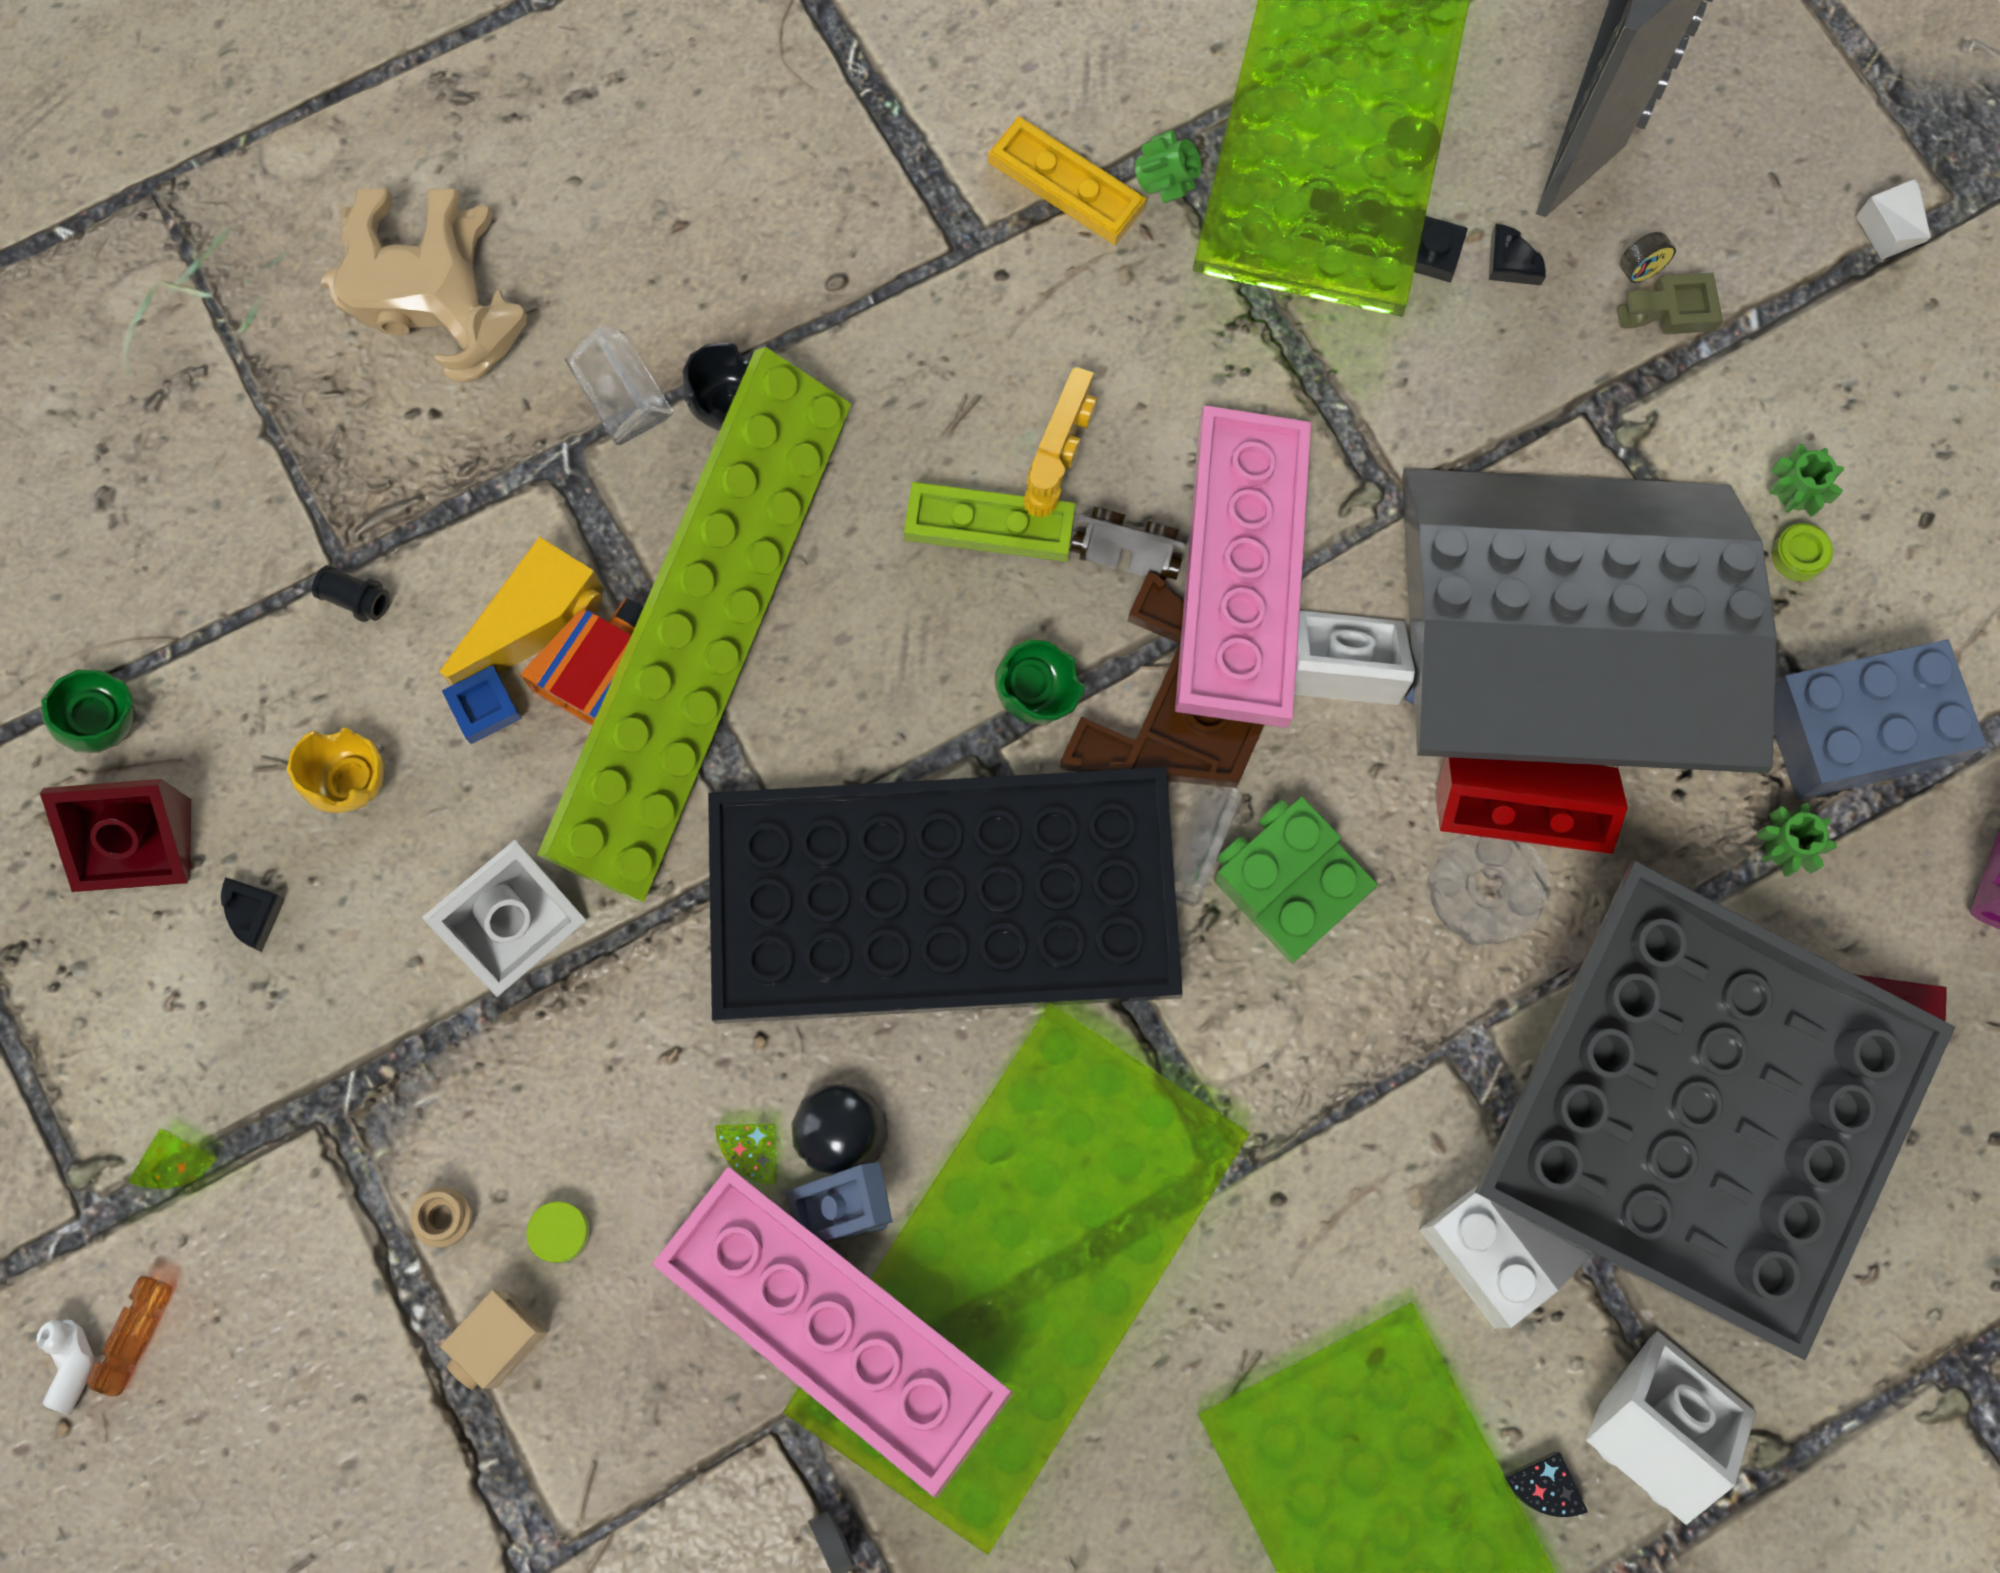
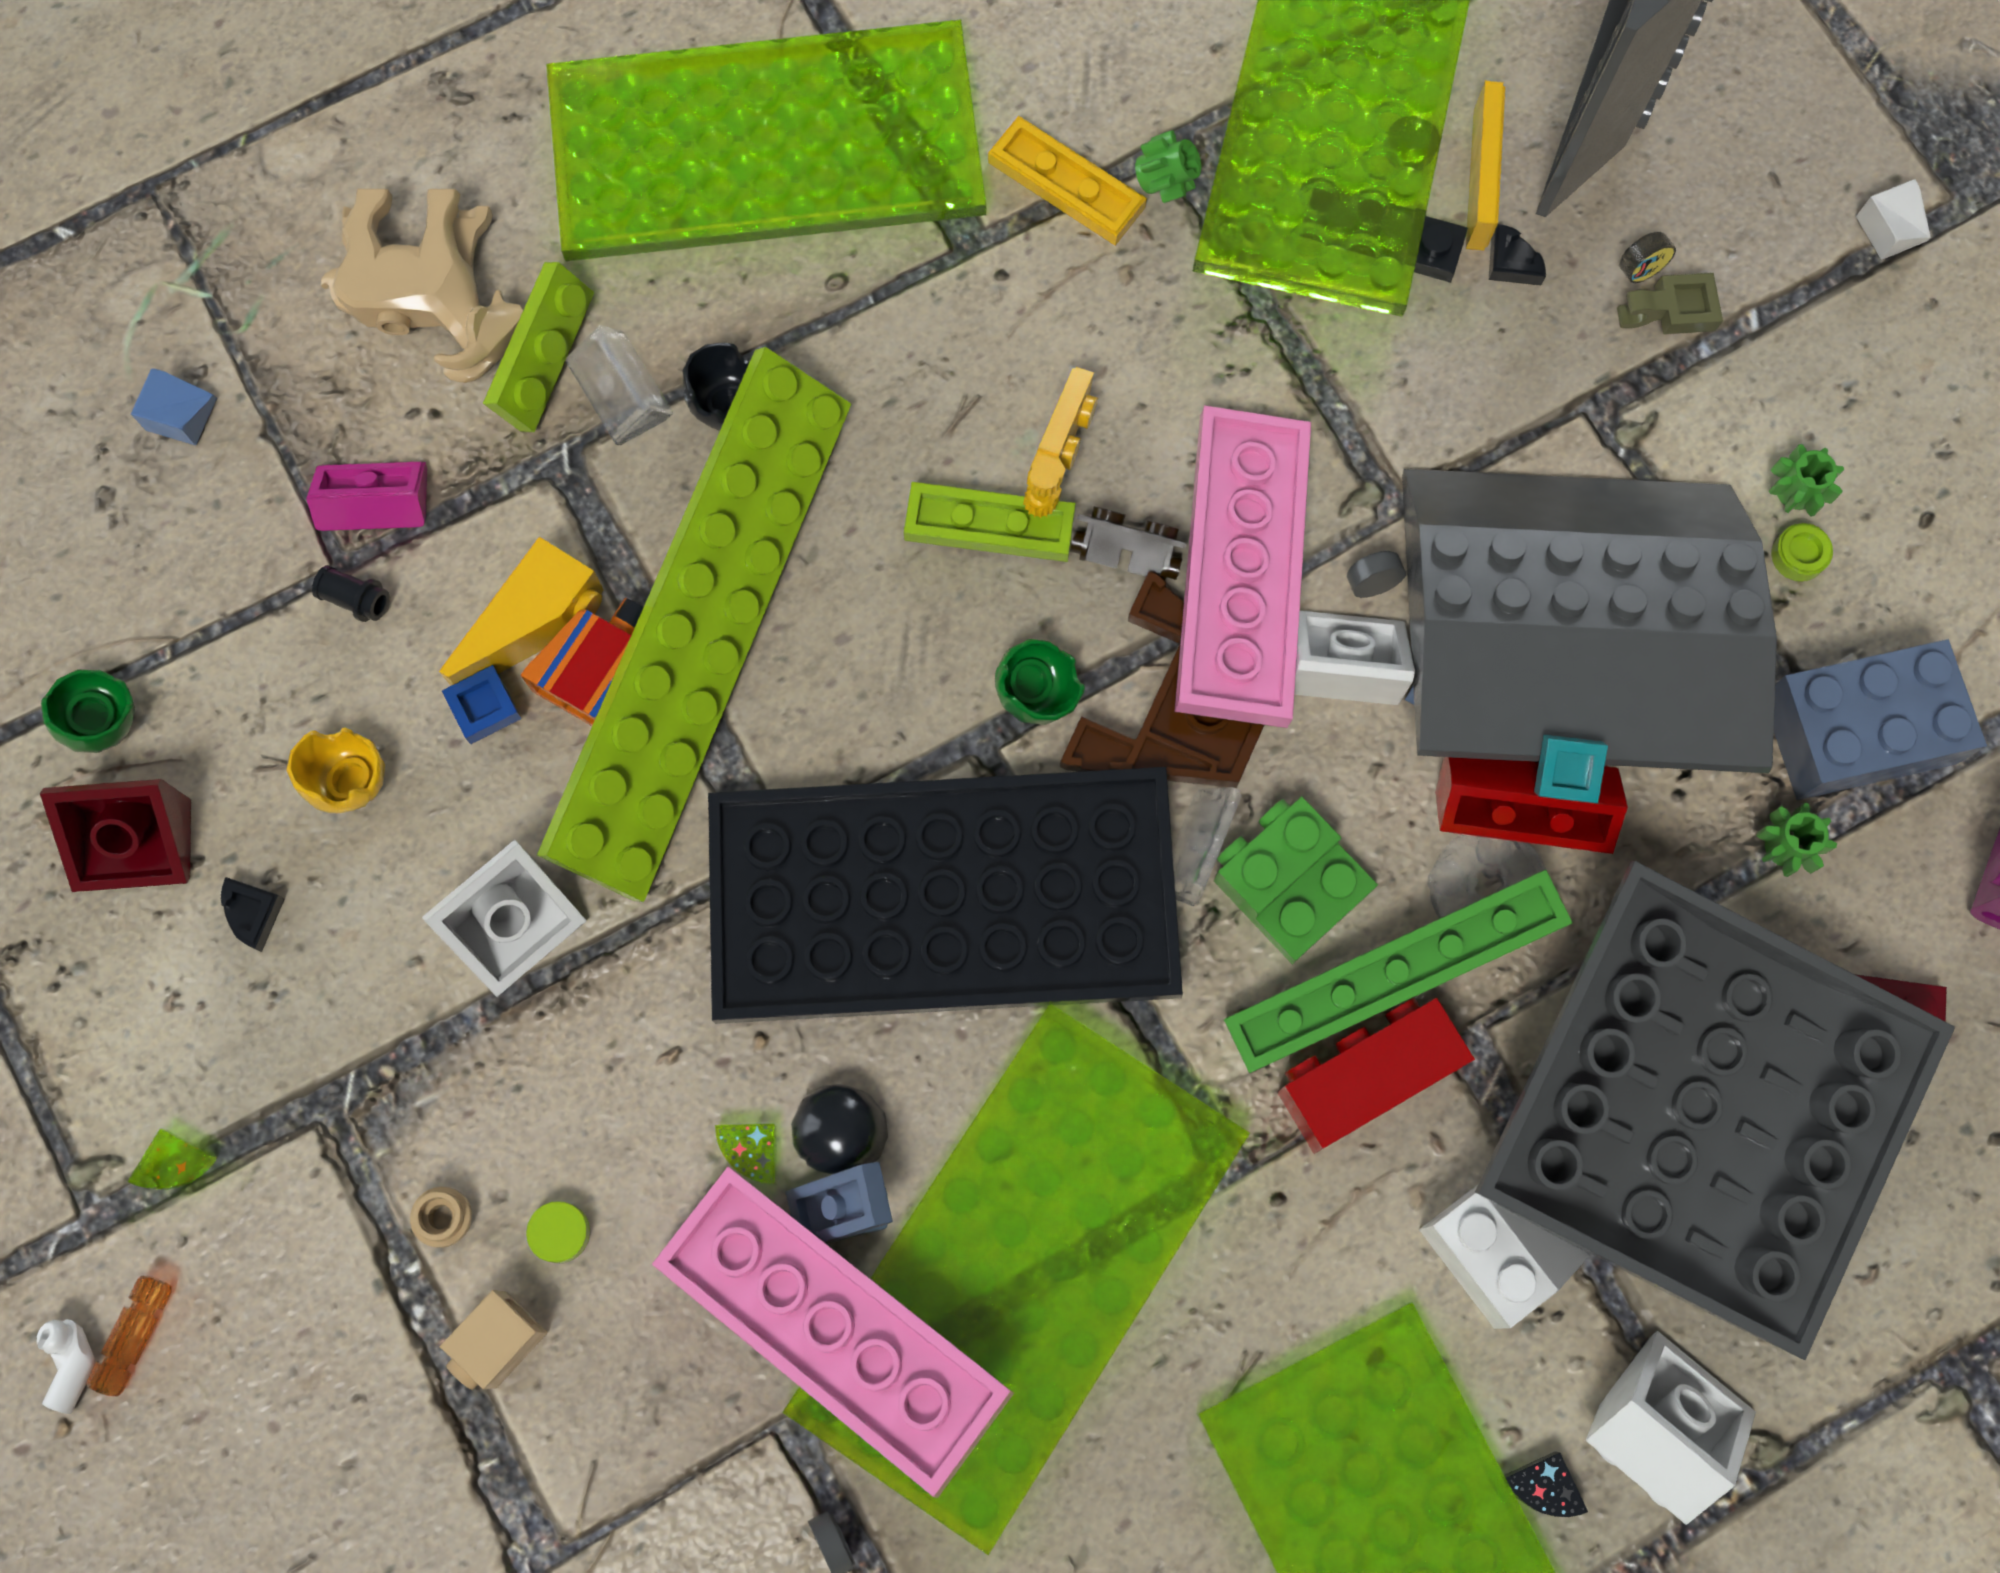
none -> medium blue slope [131,368,217,446]
none -> dark pink slope [306,462,427,531]
none -> lime plate [483,262,595,432]
none -> clear neon green plate [546,19,986,262]
none -> bright green plate [1223,870,1573,1073]
none -> red brick [1277,998,1475,1154]
none -> dark grey tile [1347,551,1406,598]
none -> yellow tile [1466,80,1505,251]
none -> teal plate [1534,735,1608,804]

